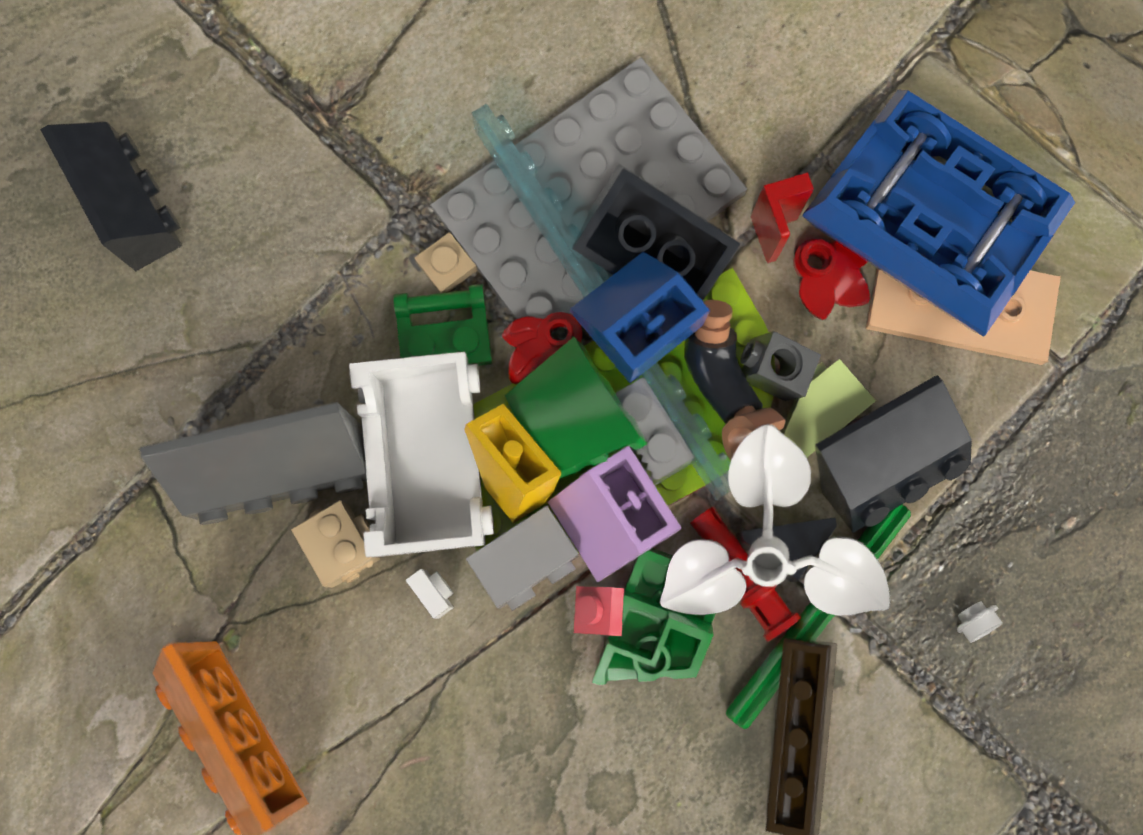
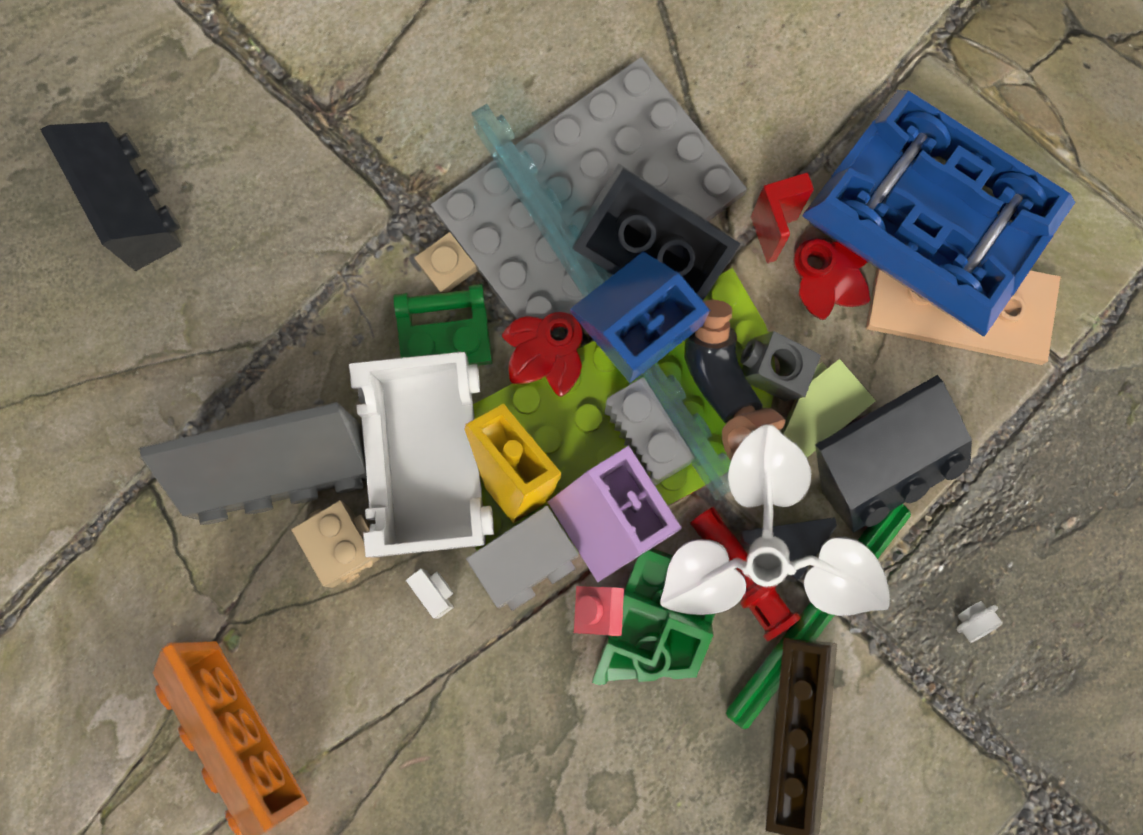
green slope [504,337,648,478] -> none

